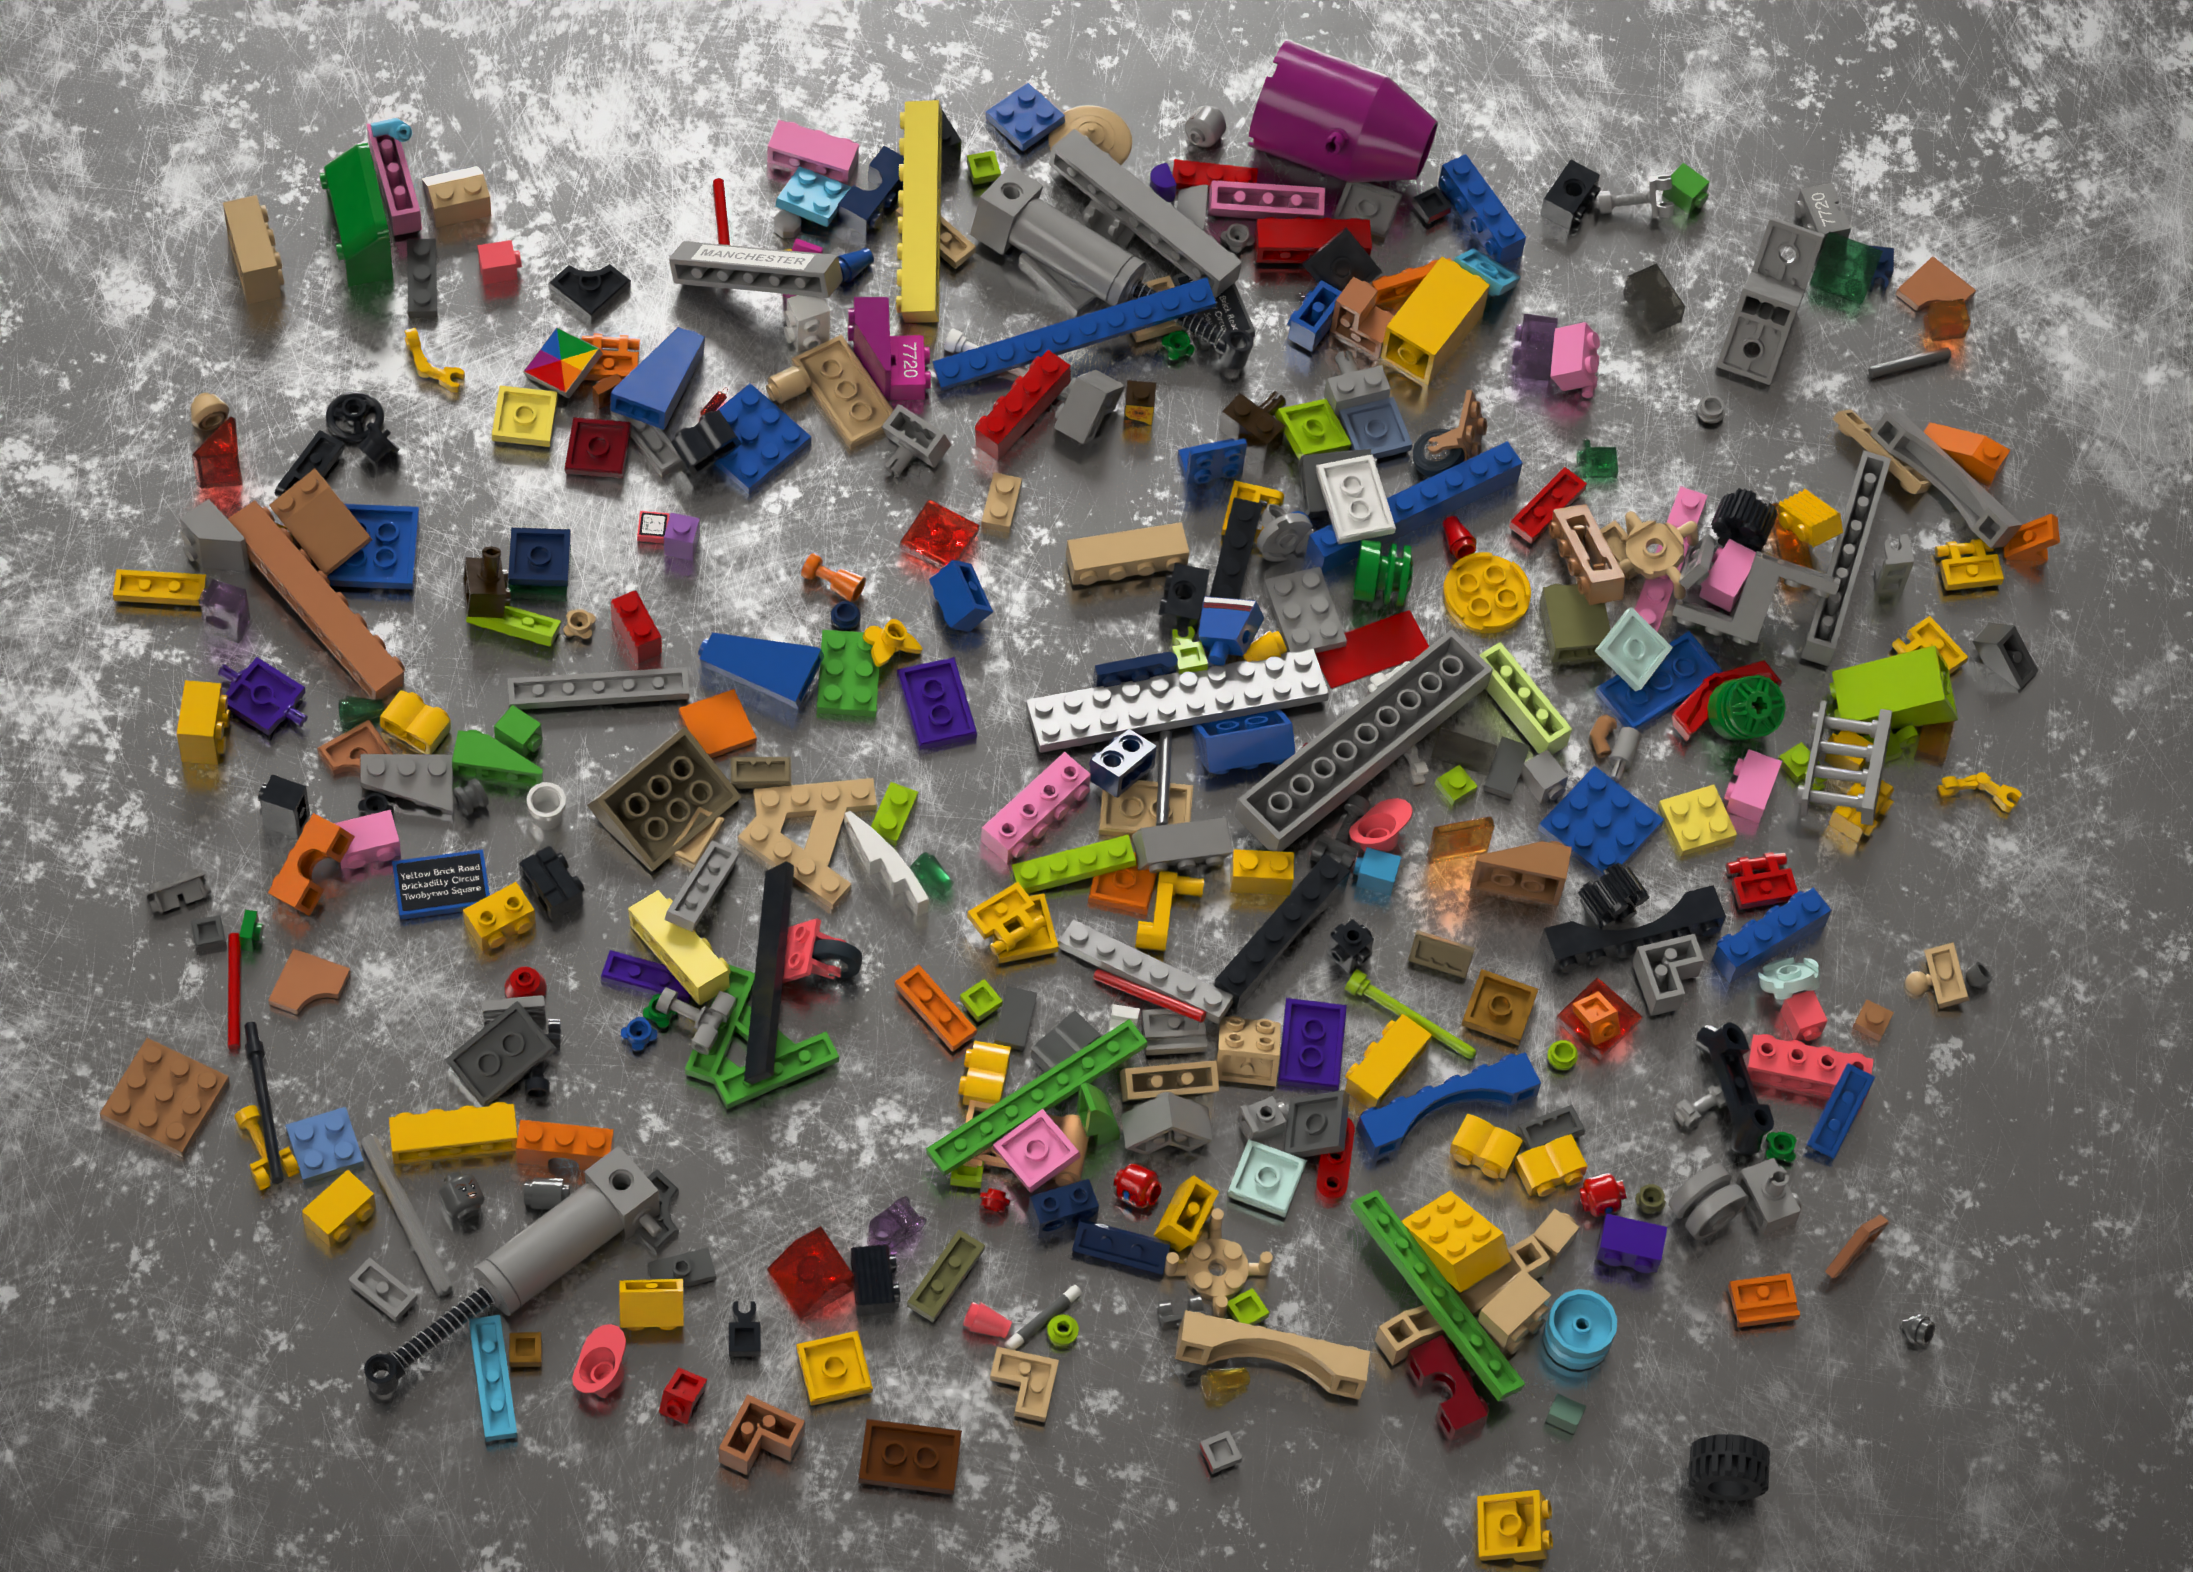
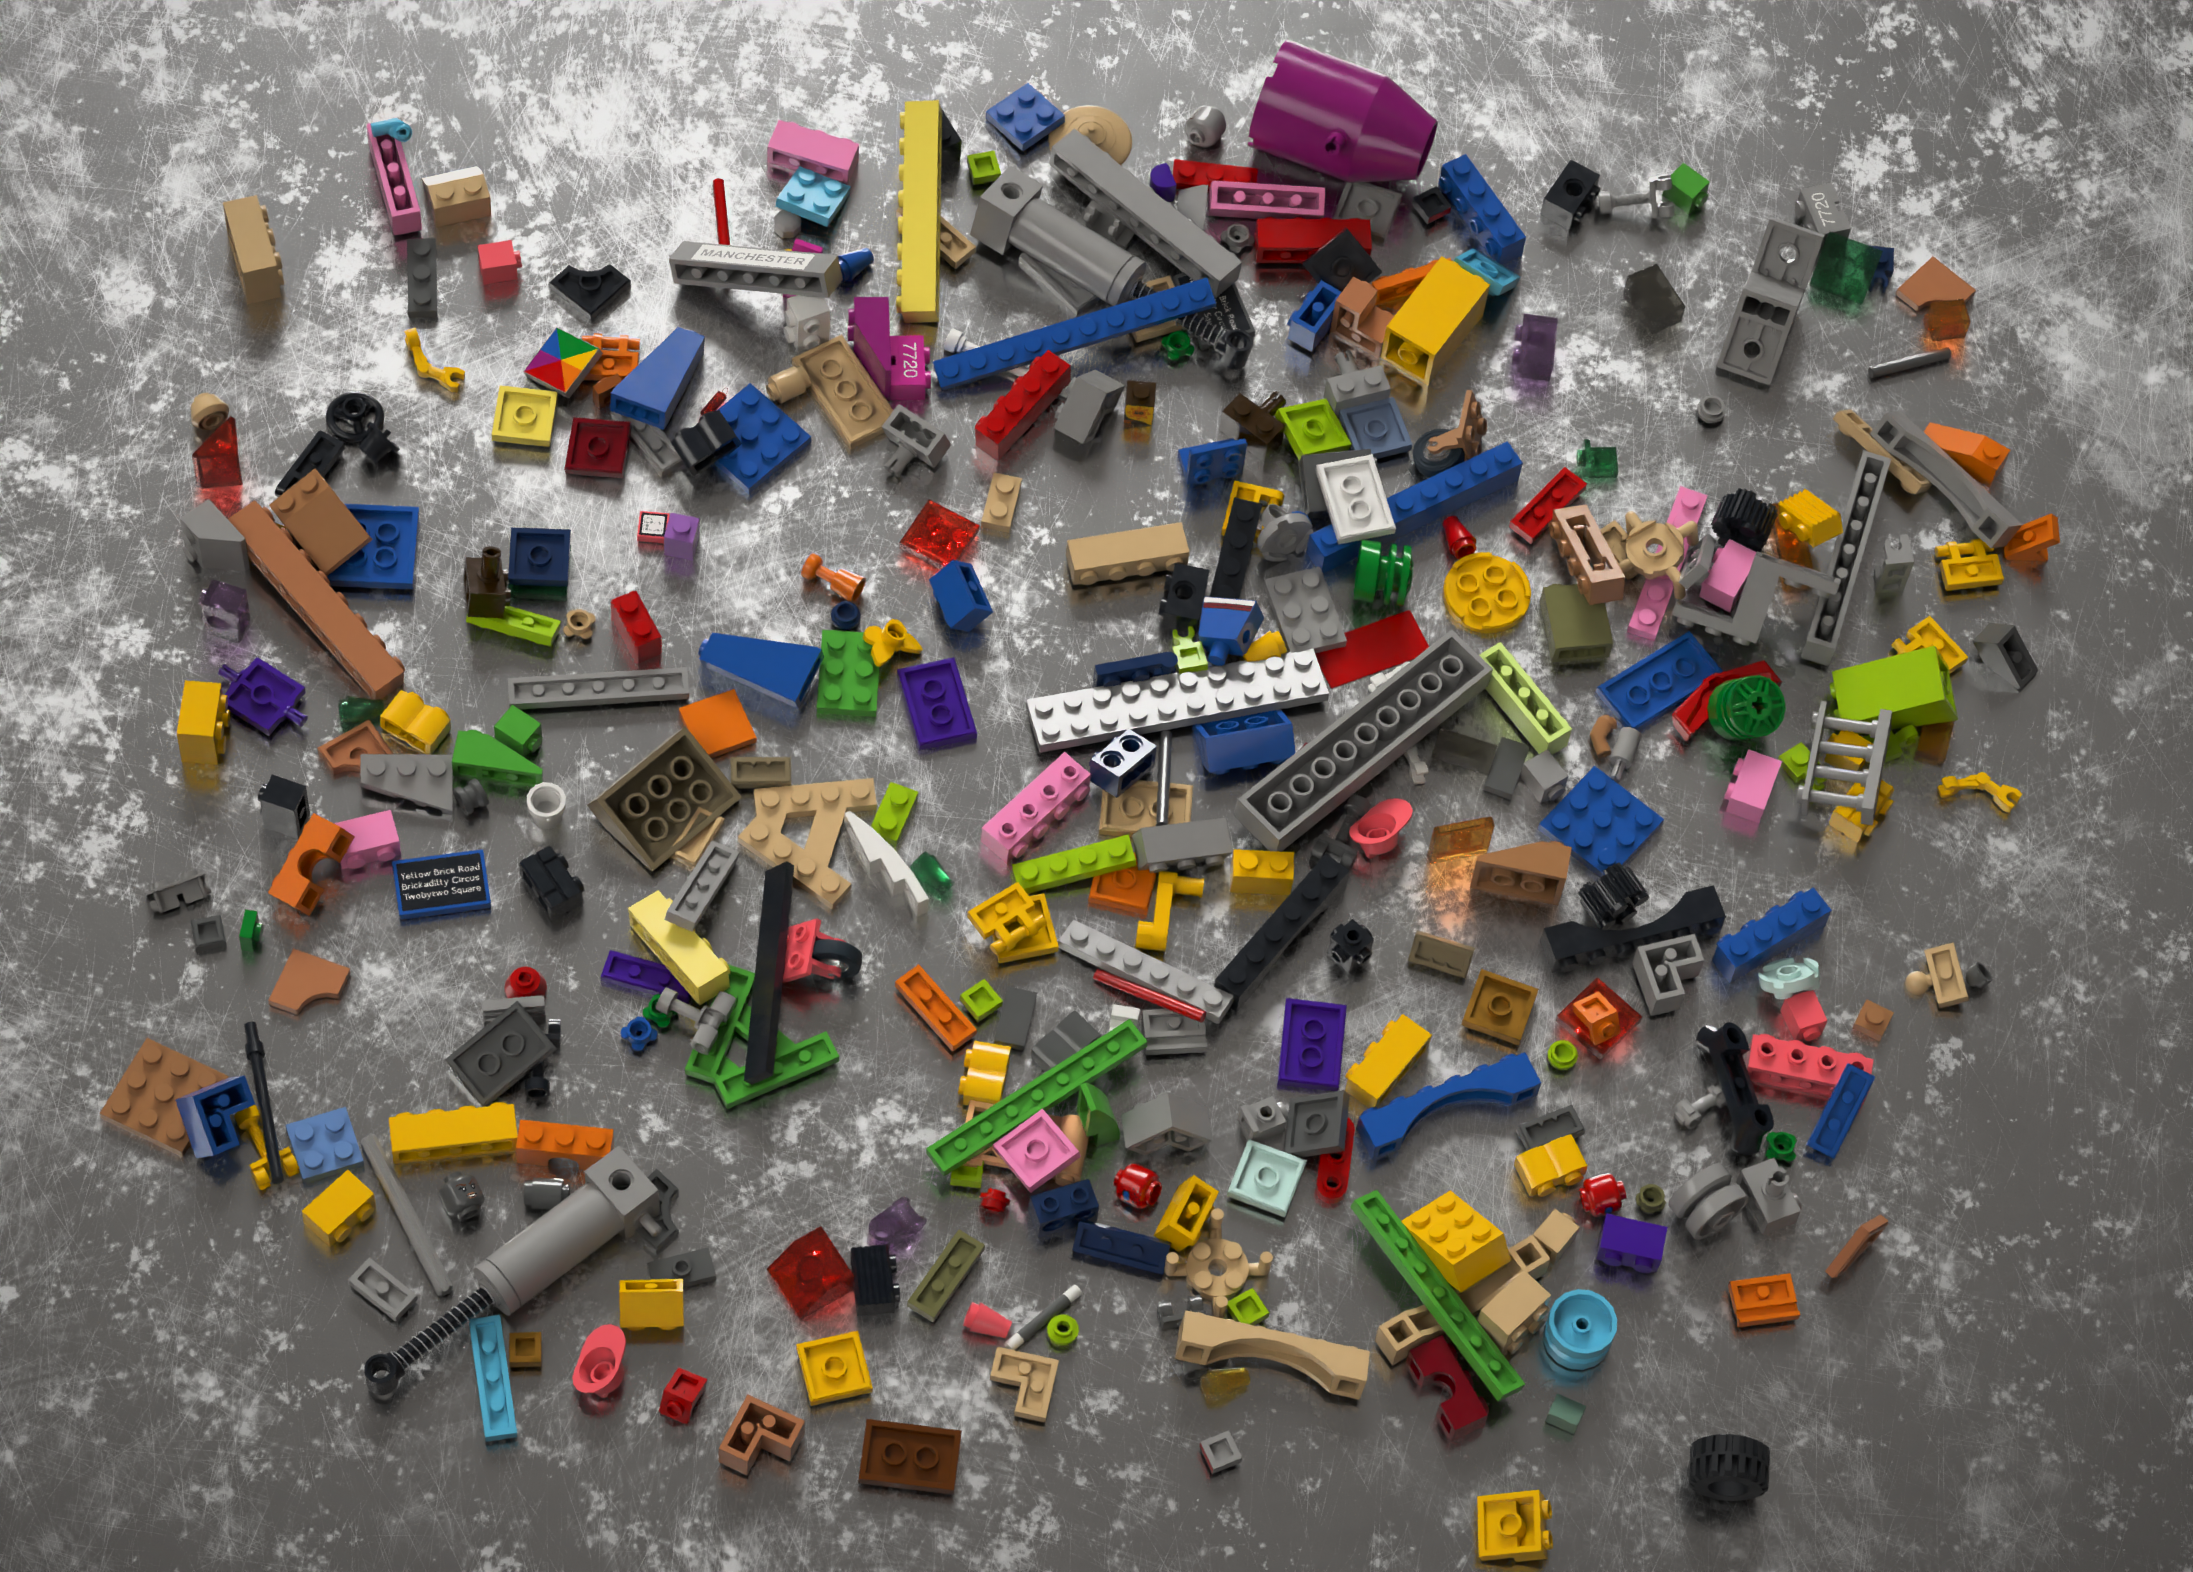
yellow plate [113,569,207,606] -> none
red bar [228,933,241,1050] -> none
green windscreen [319,142,394,287] -> none
black plate [358,792,394,816] -> none
yellow brick [463,882,536,952] -> none
black plate [729,1301,761,1357] -> none
dark blue arch [837,146,904,236] -> none
tan brick [1119,1060,1219,1102] -> none
tan bracket [1217,1016,1281,1086] -> none
lime piece [1345,969,1476,1059] -> none
dark azure brick [1353,847,1401,896] -> none
lime plate [1435,765,1478,806] -> none
yellow brick [1450,1114,1523,1179] -> none
bright pink brick [1550,322,1600,398] -> none
light aqua plate [1595,607,1673,691] -> none
light yellow plate [1658,784,1737,856] -> none
red plate [1726,852,1798,910] -> none
dark grey plate [1902,1314,1935,1346] -> none
none -> blue brick [175,1075,255,1158]

